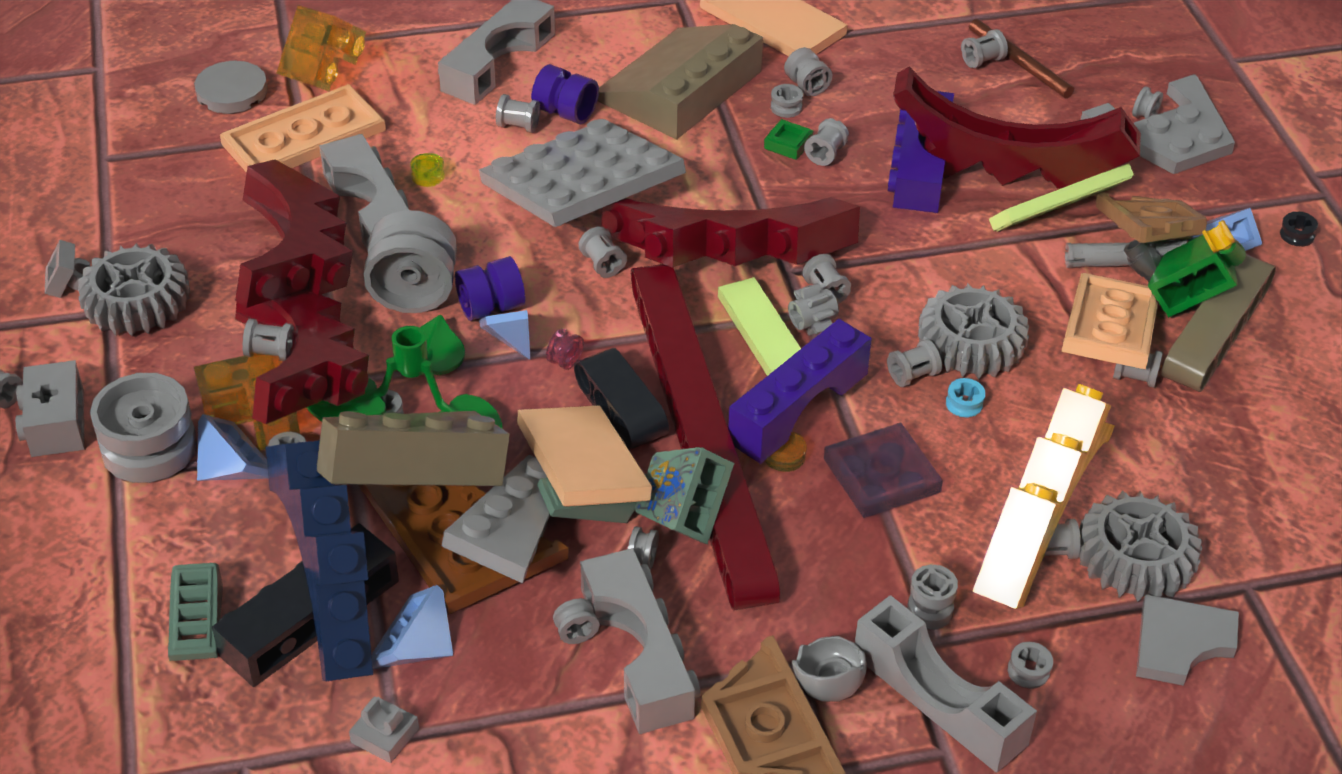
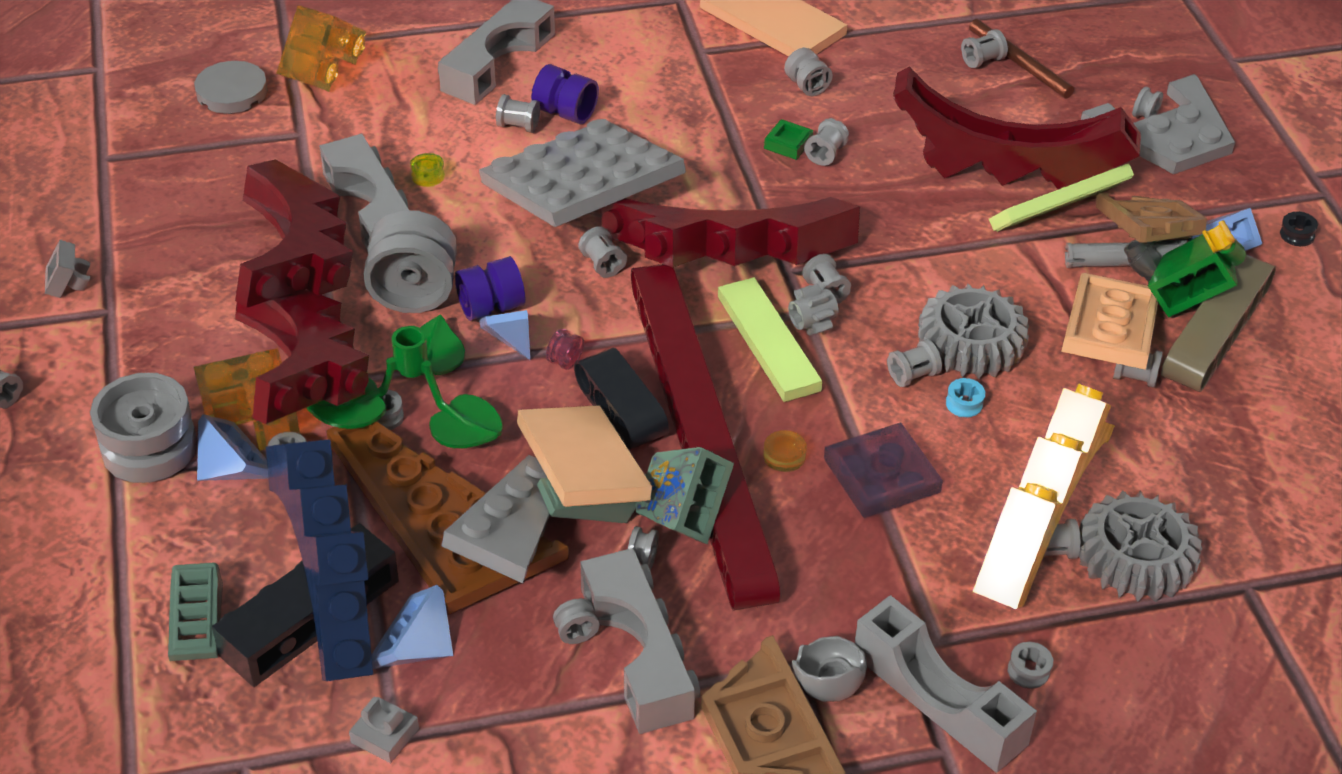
light grey brick [15,360,84,457] -> none
light grey gear [78,243,190,337] -> none
light nougat tile [220,84,386,173] -> none
light grey bush [242,318,294,361] -> none
dark tan wedge [317,411,510,486] -> none
dark tan slope [597,24,763,140] -> none
dark purple arch [728,319,872,464] -> none
light grey bush [770,84,803,118] -> none
dark purple arch [887,91,954,213] -> none
light grey wheel [907,564,958,630] -> none
light grey tile [1136,594,1239,686] -> none

